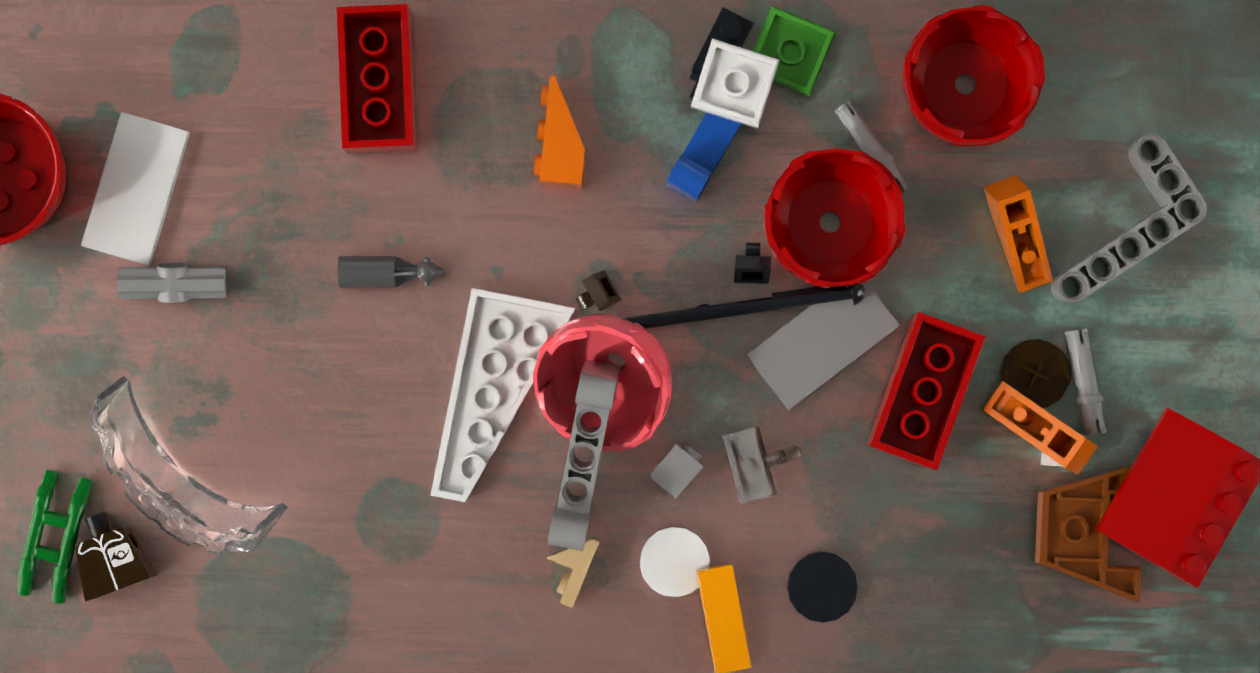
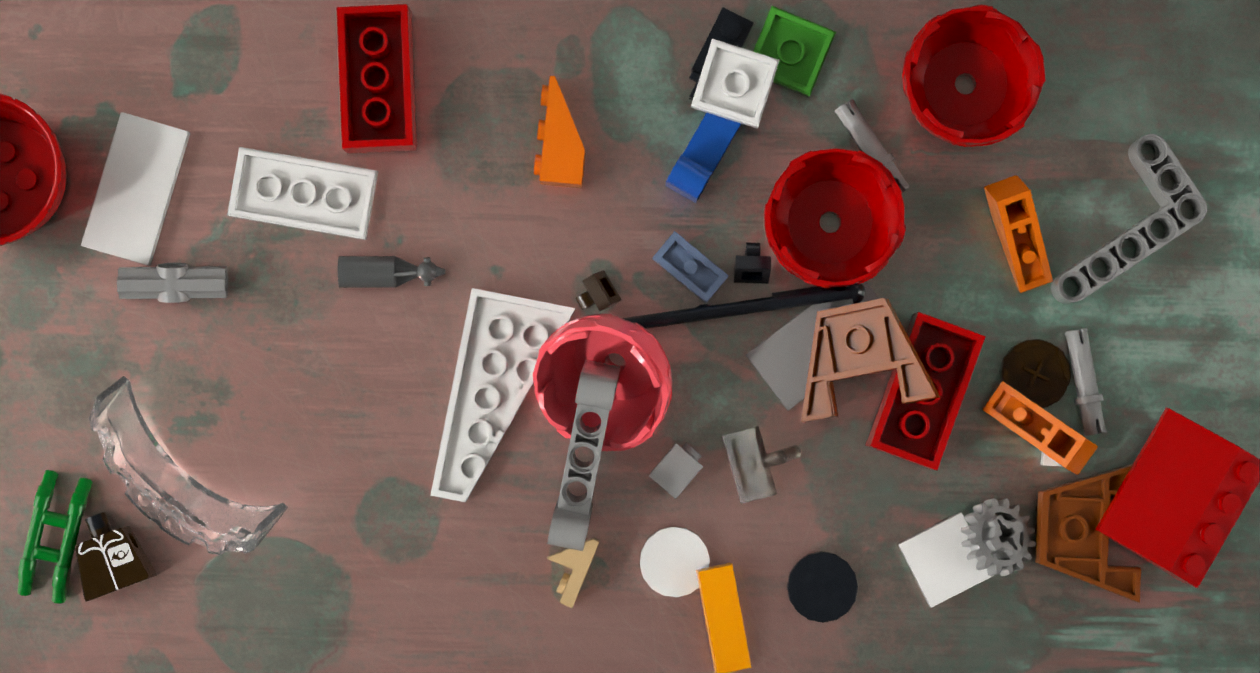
none -> white tile [227,147,378,240]
none -> sand blue plate [652,231,729,303]
none -> wing [801,298,940,423]
none -> white tile [898,512,994,608]
none -> light grey gear [961,498,1036,576]

